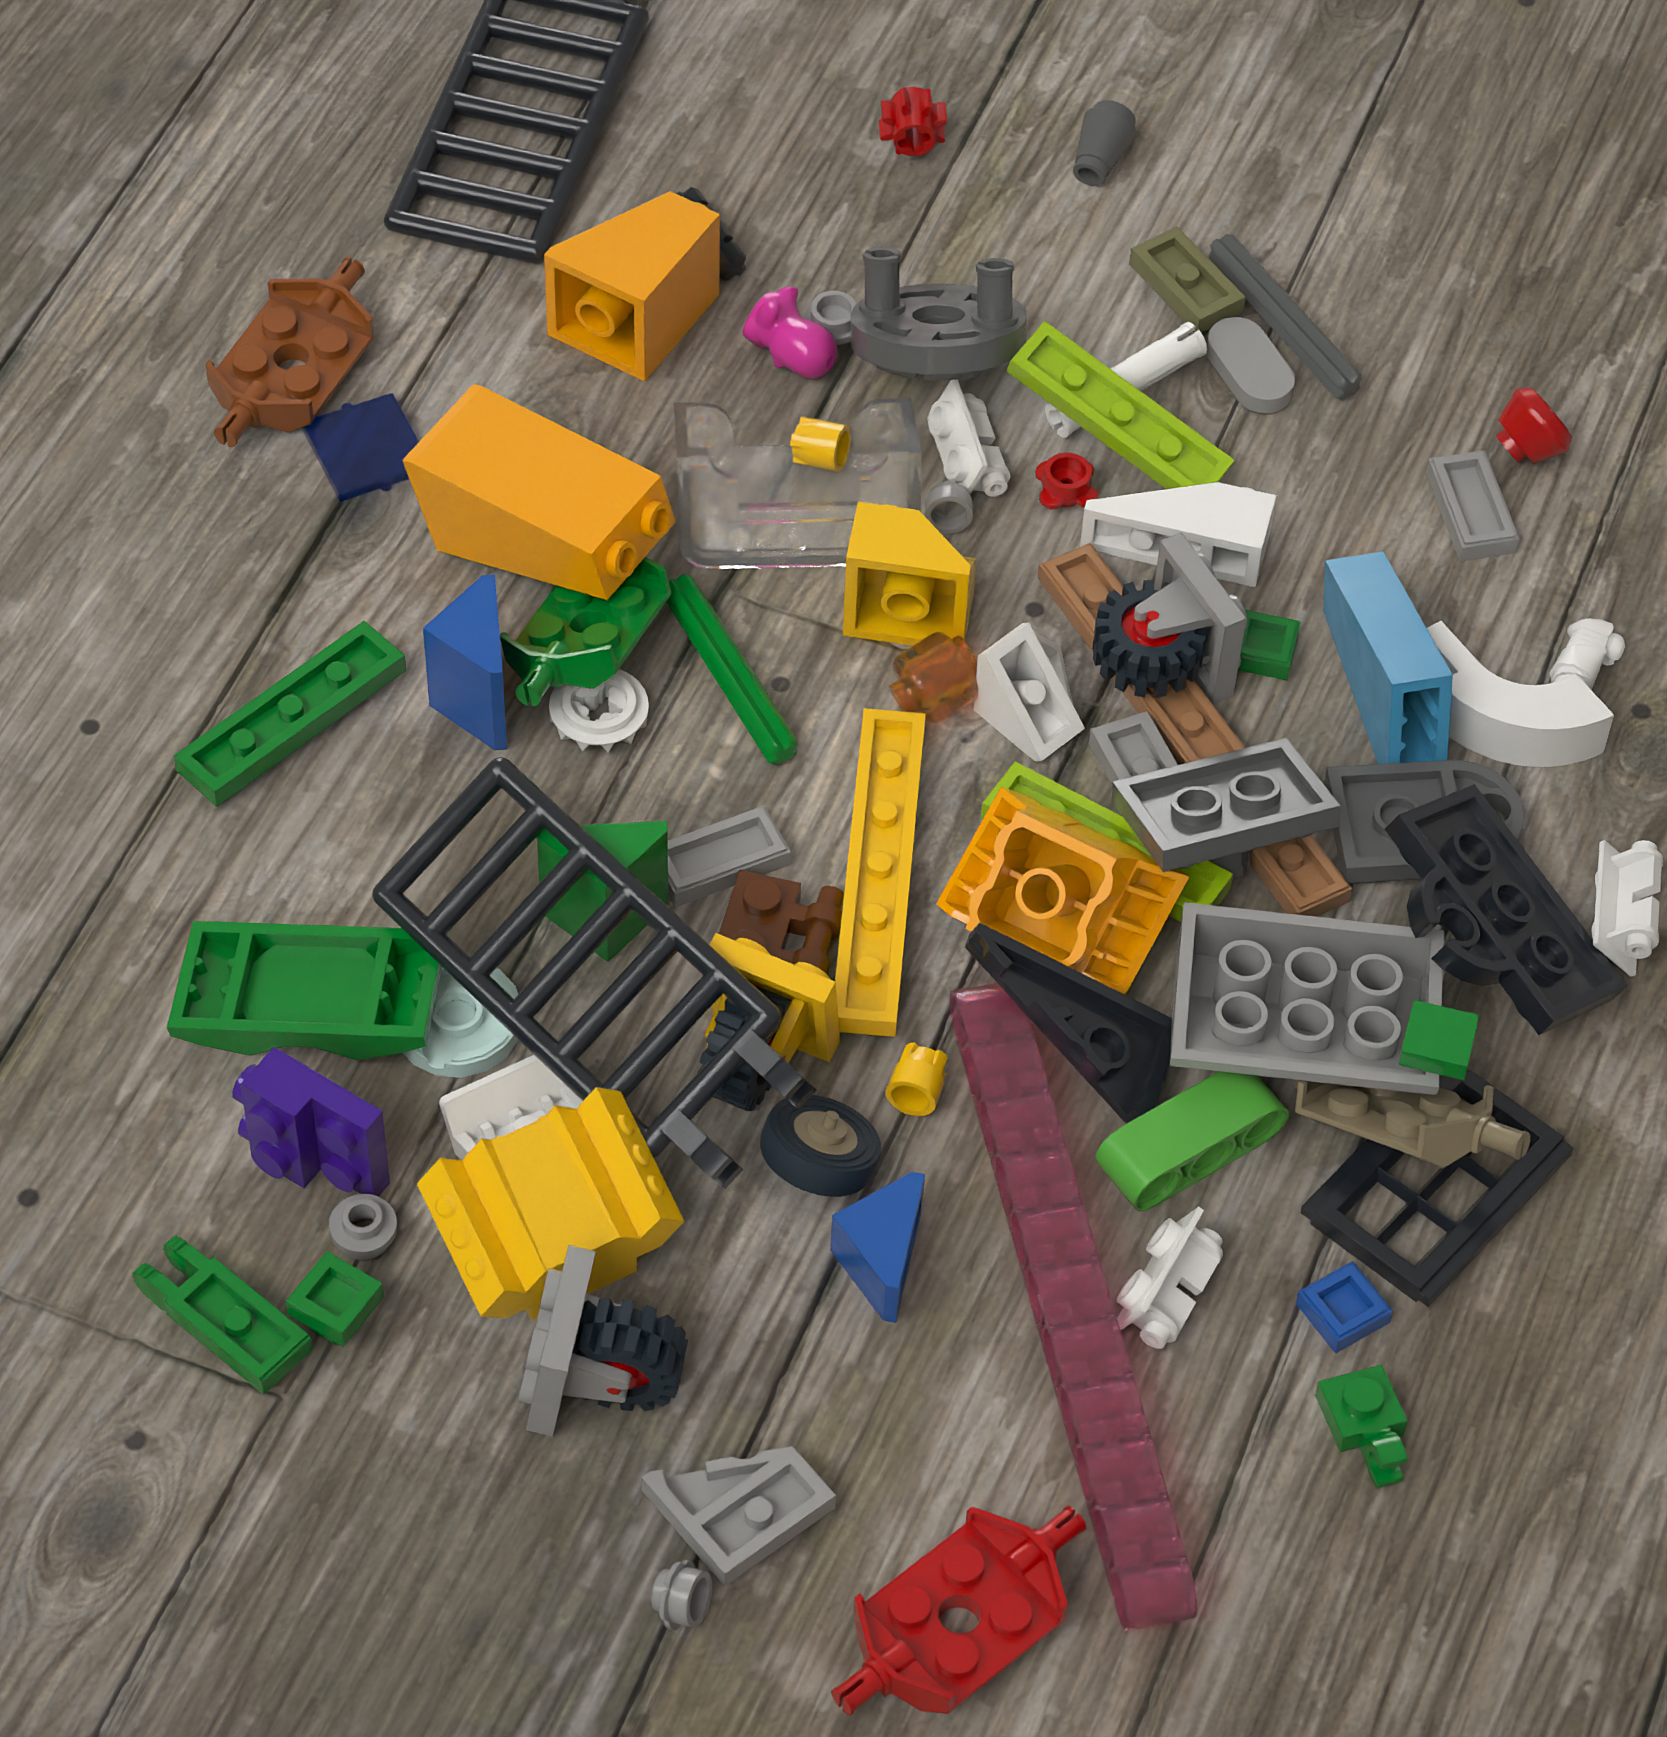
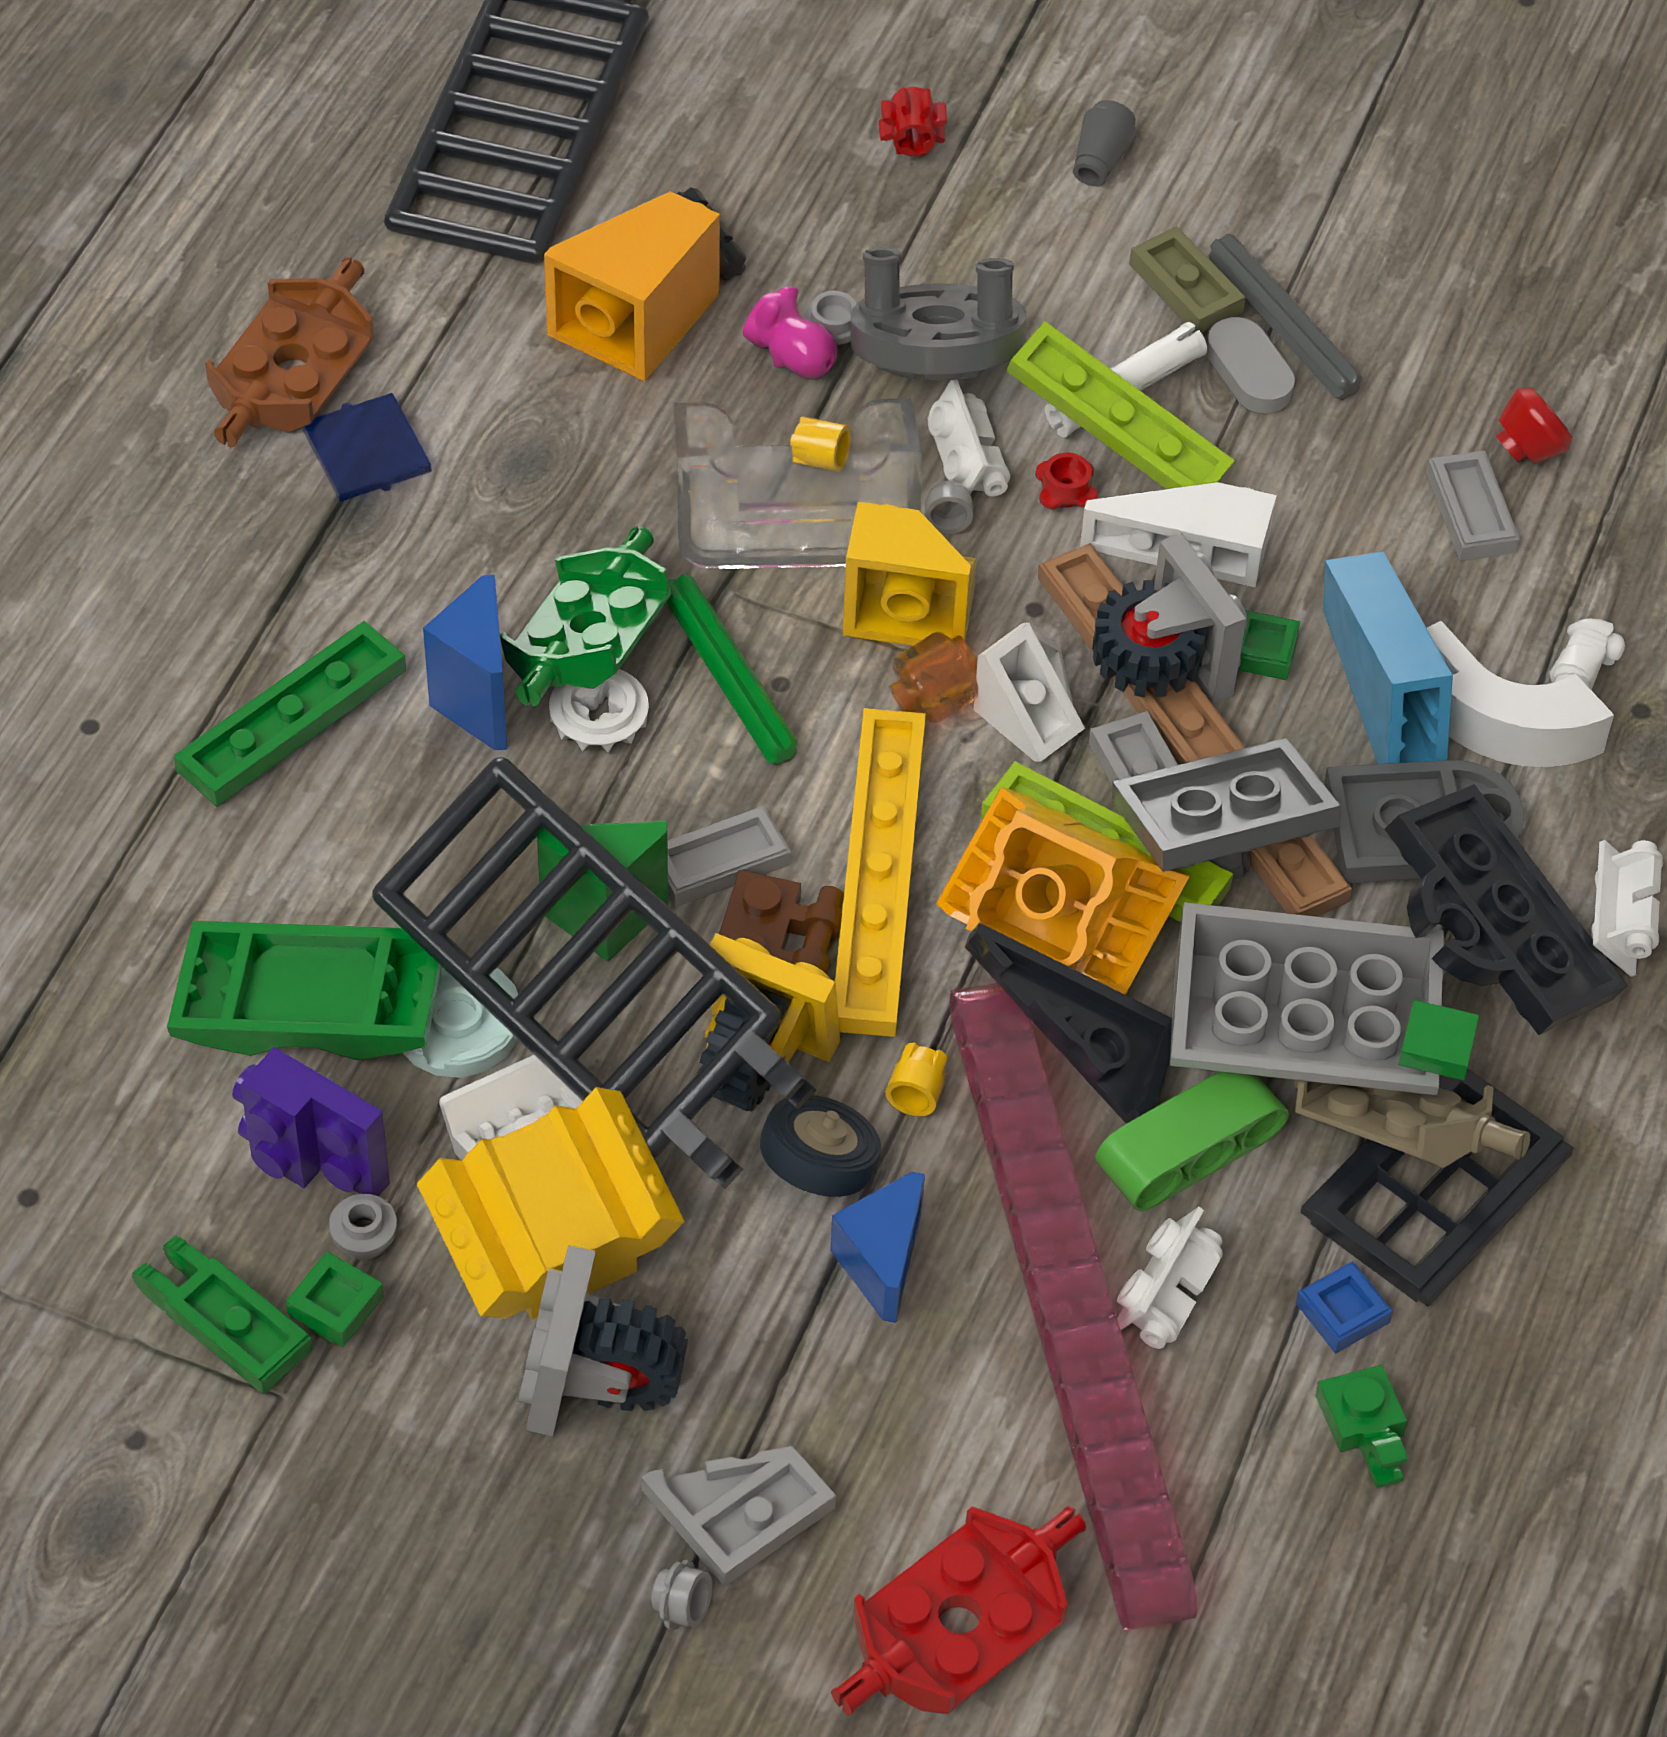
light orange slope [402,384,676,600] -> none

